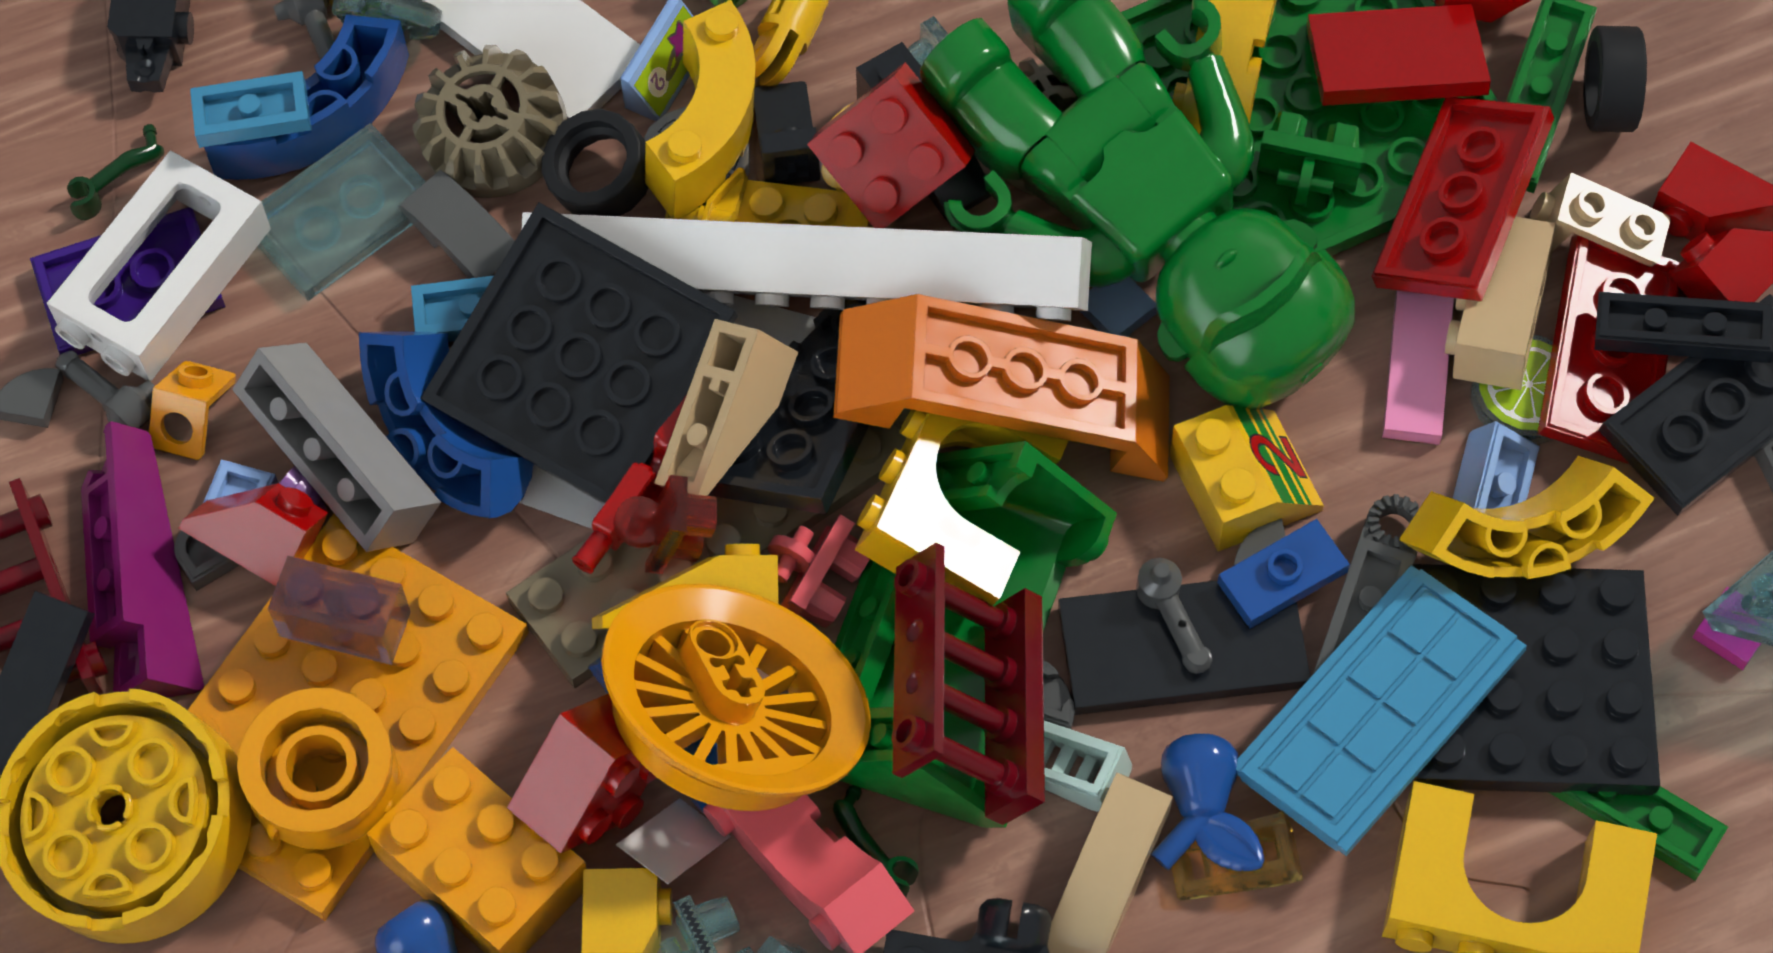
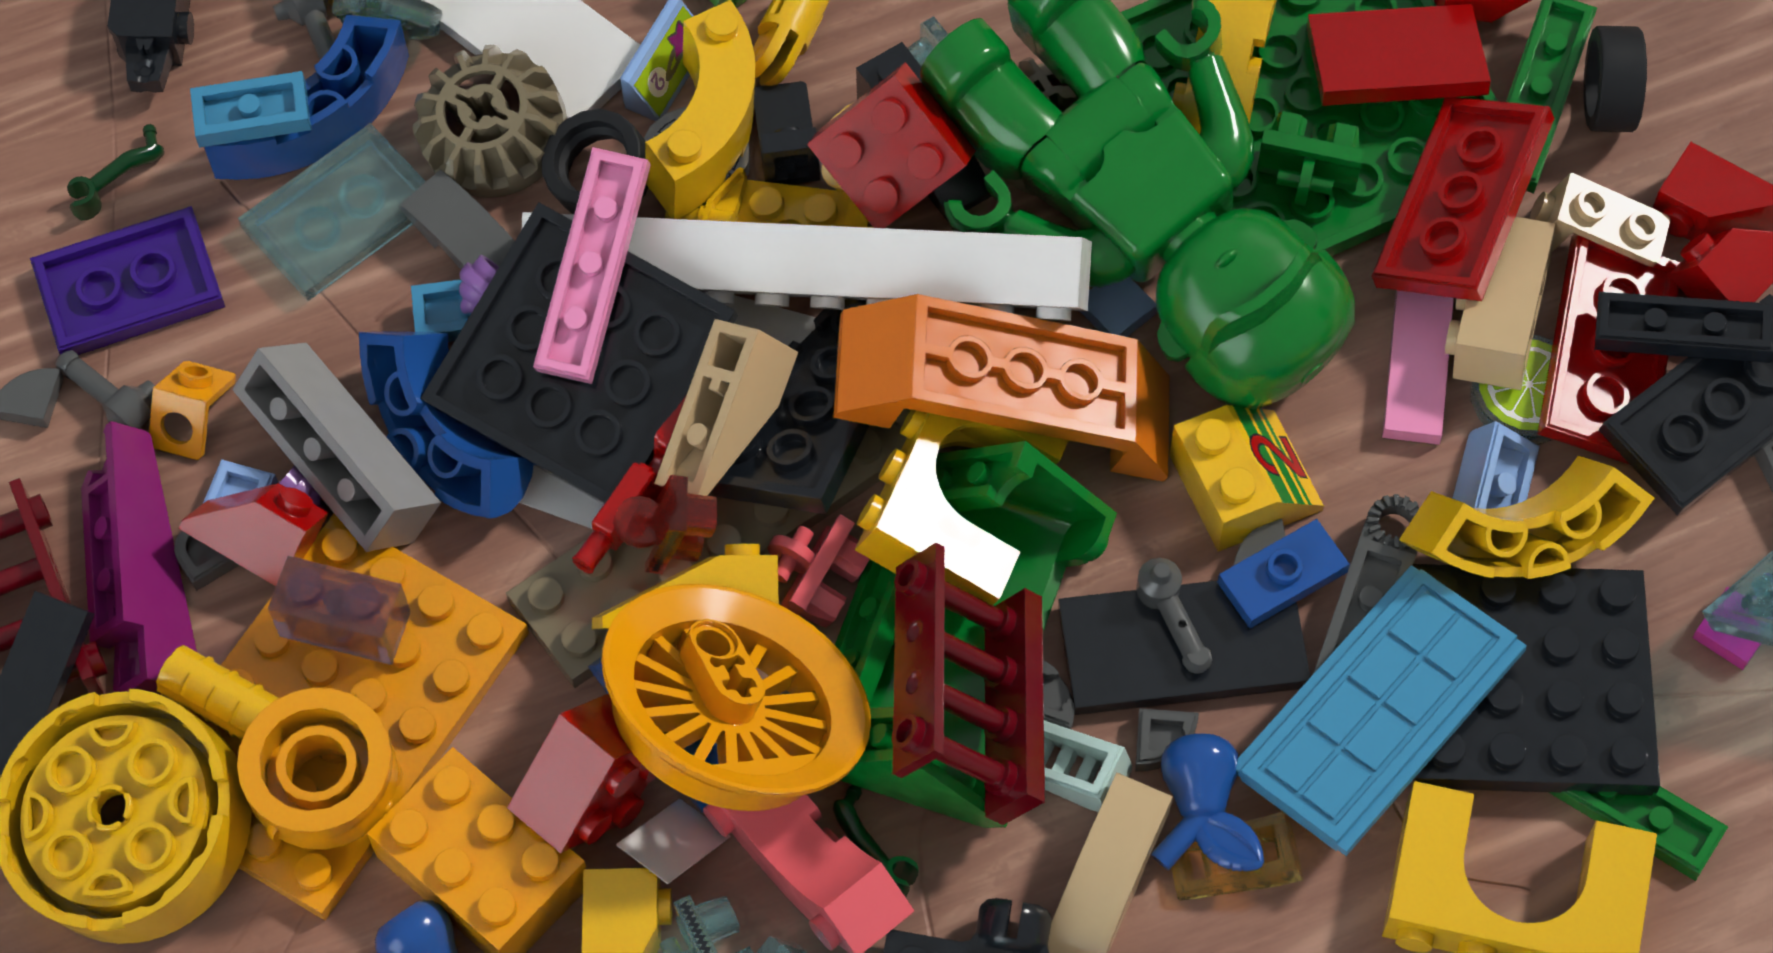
white piece [47,150,271,381] -> none
none -> yellow axle [156,645,278,739]
none -> medium lavender plate [459,255,500,314]
none -> bright pink tile [533,147,651,384]
none -> dark grey tile [1135,708,1199,772]

